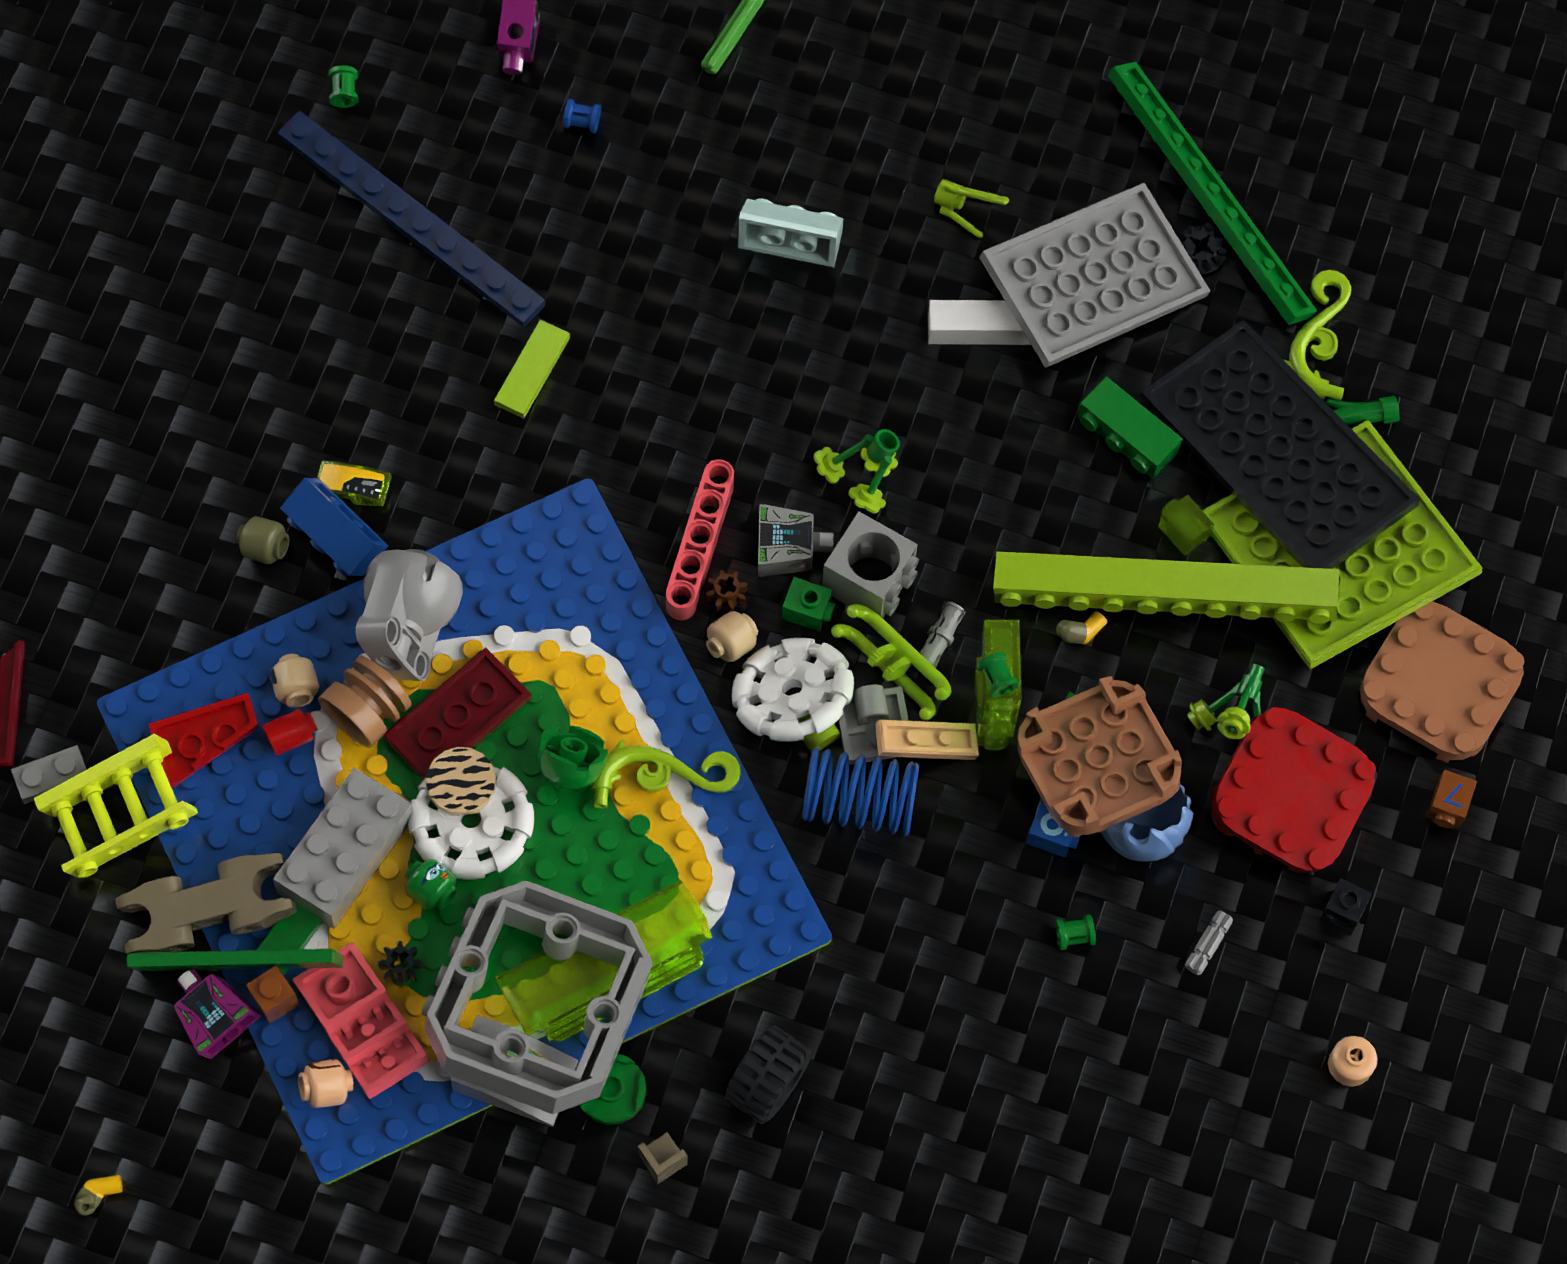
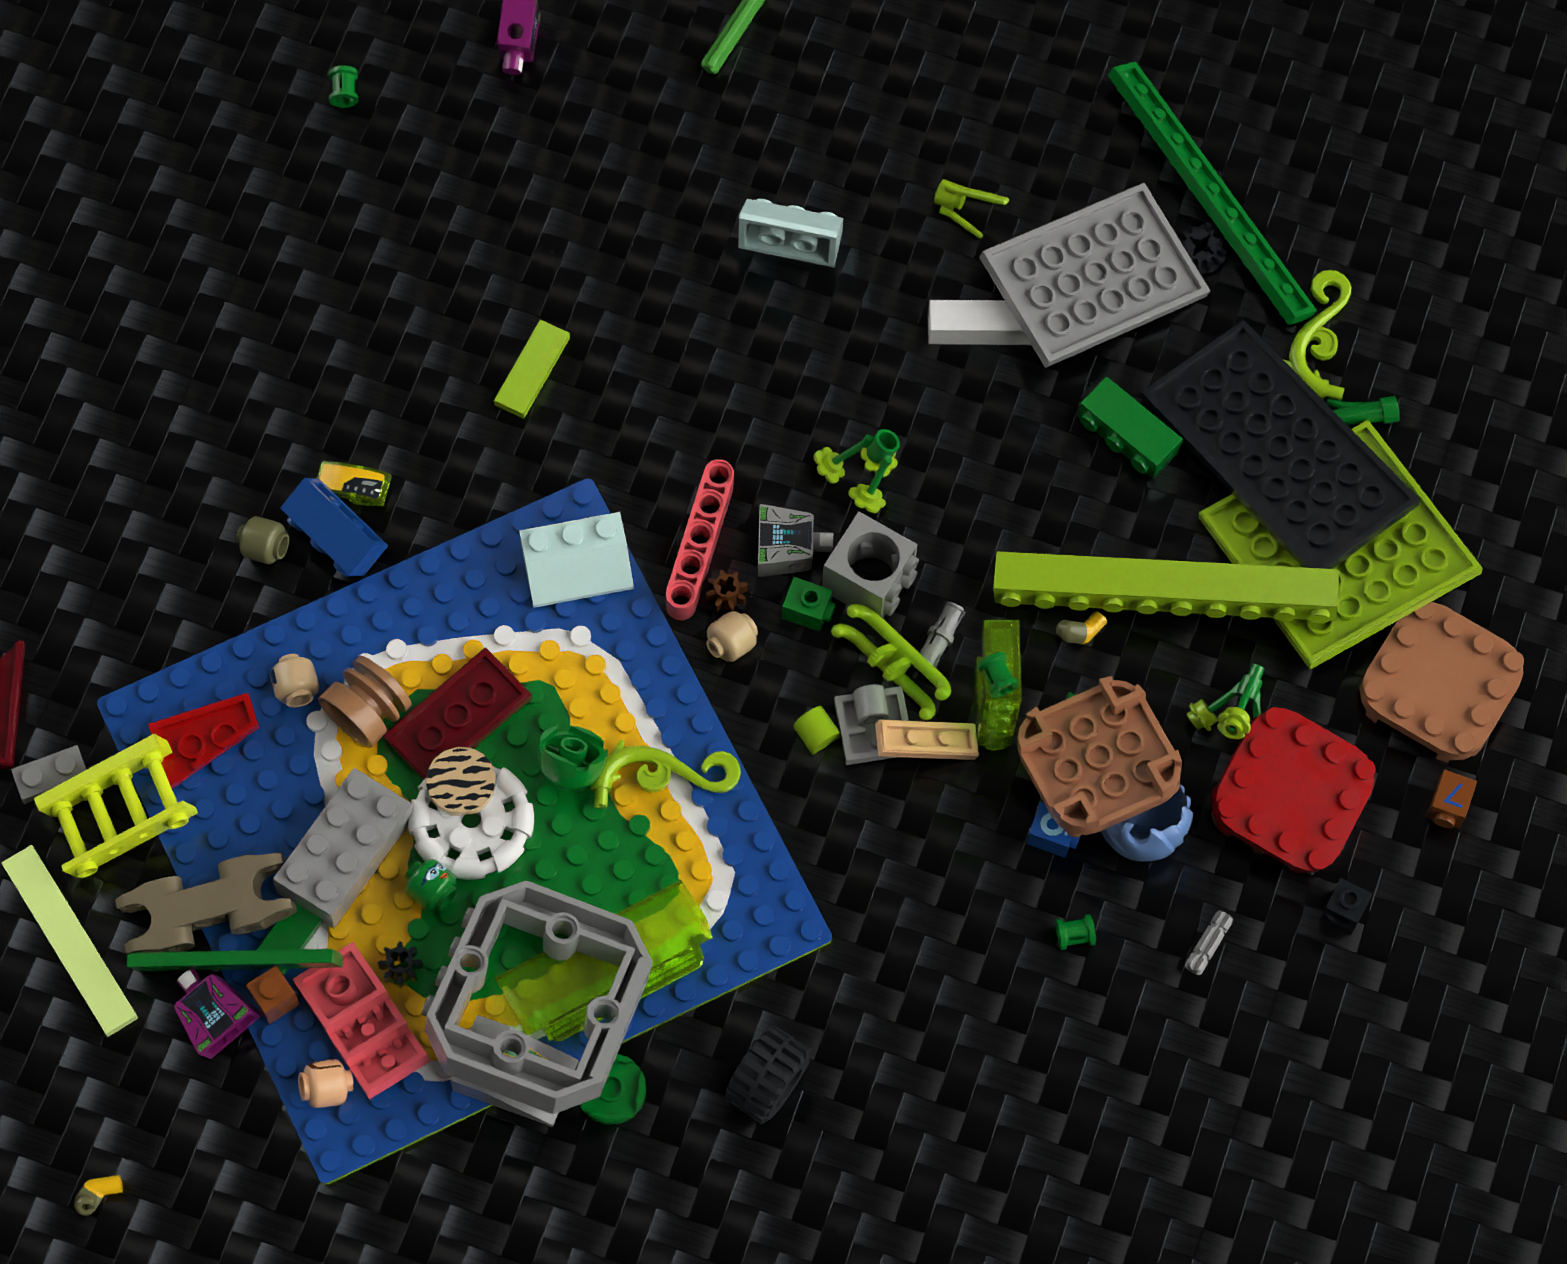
red brick [262,708,318,757] -> none
dark blue plate [277,110,545,328] -> none
light grey piece [356,549,463,681] -> none
blue bush [563,99,601,133] -> none
dark tan panel [637,1132,687,1184] -> none
white plate [732,638,854,741] -> none
blue piece [802,747,919,837] -> none
clear neon green brick [1158,495,1214,556] -> none
light nougat head [1328,1036,1377,1086] -> none
none -> yellowish green tile [1,845,138,1037]
none -> light aqua slope [519,512,634,608]

